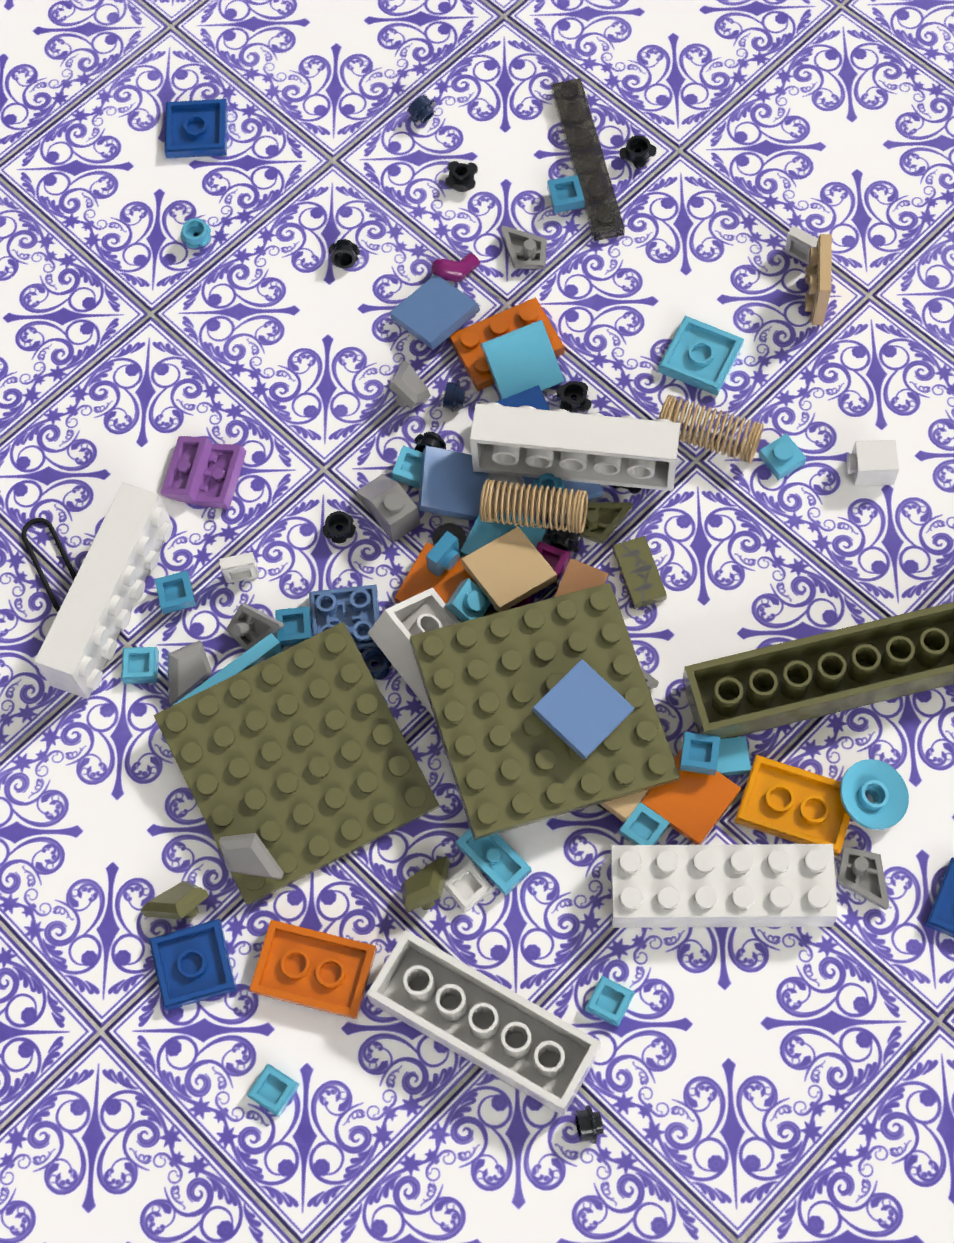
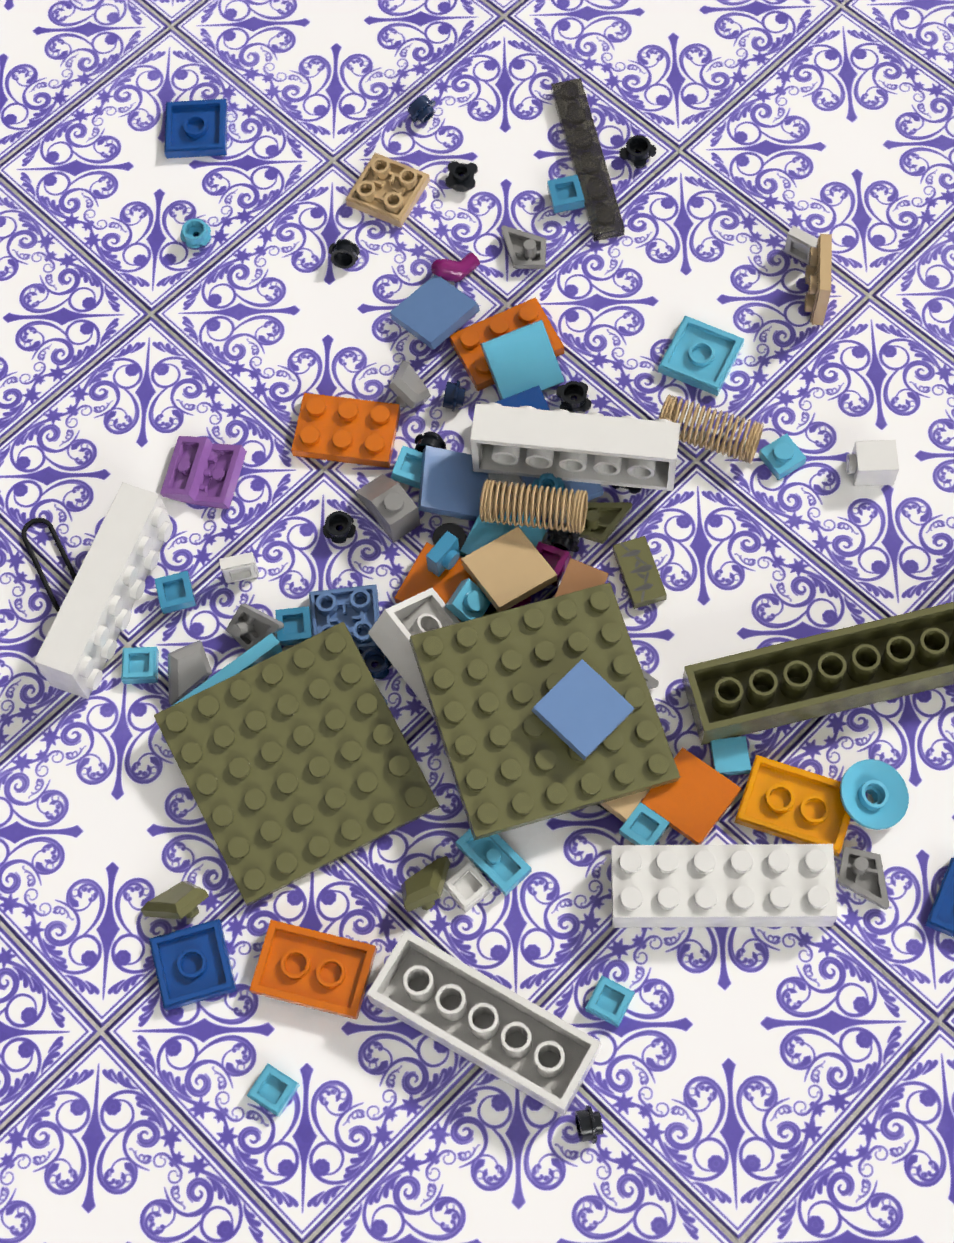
light grey piece [219,833,284,880] -> none
dark azure plate [679,732,720,775] -> none
none -> orange plate [291,393,401,468]
none -> tan tile [346,153,430,228]

